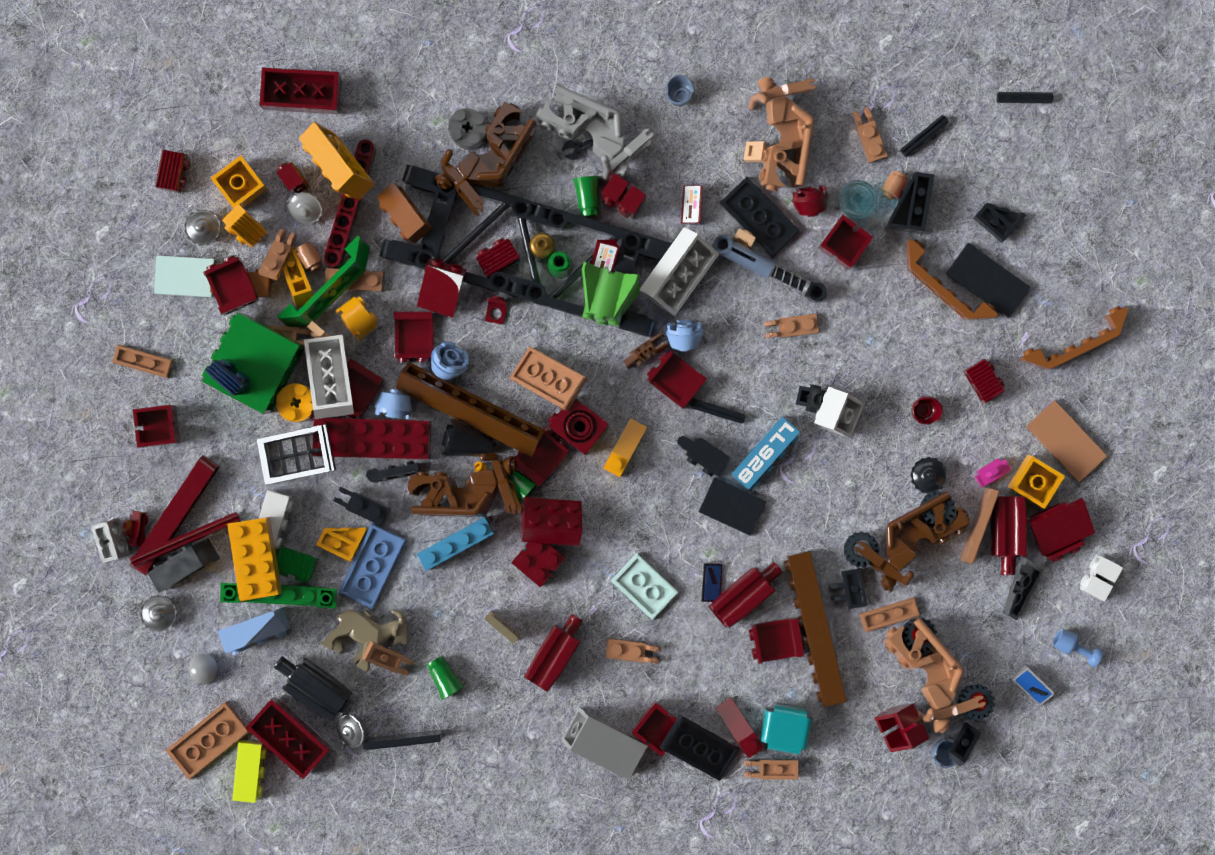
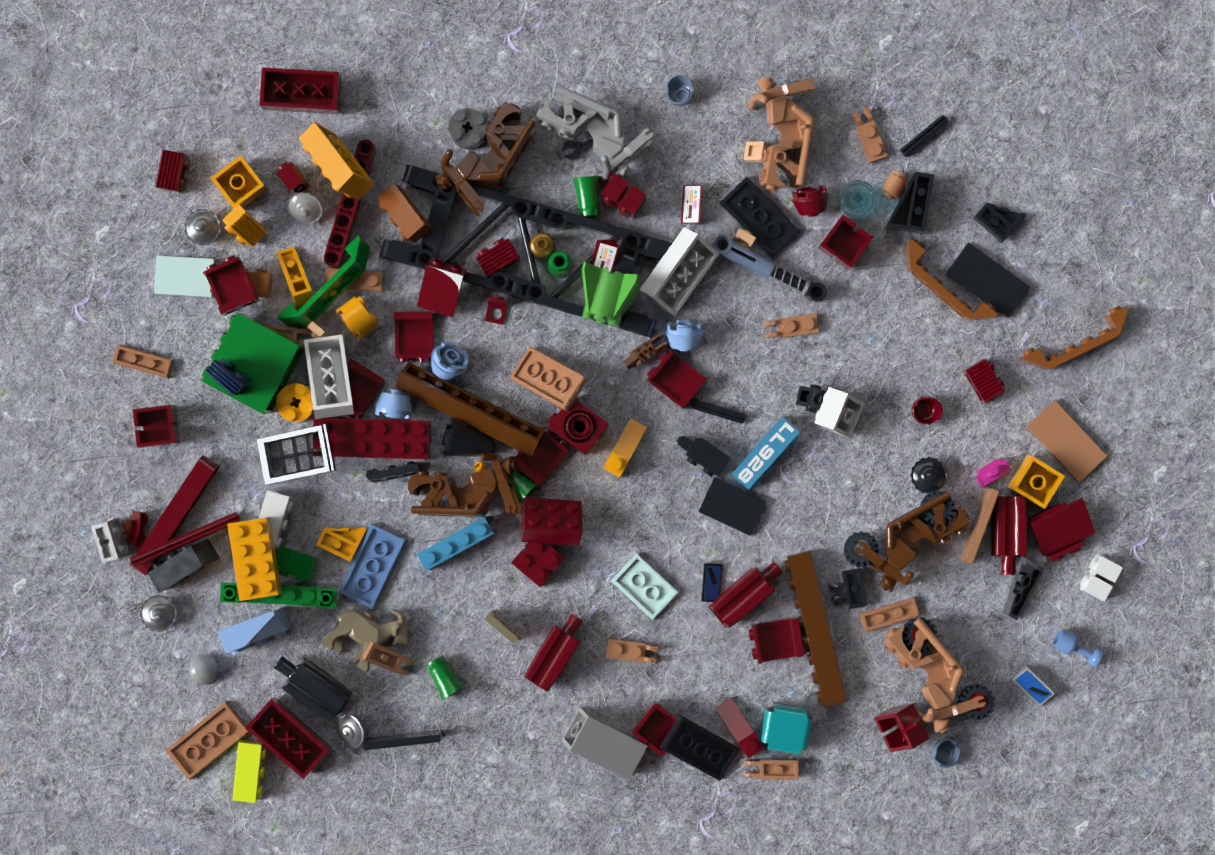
nougat hinge [259,229,297,280] -> none
nougat brick [296,242,323,272] -> none
black hinge [333,486,391,526] -> none
black slope [947,722,981,766] -> none
black axle [996,92,1054,104] -> none

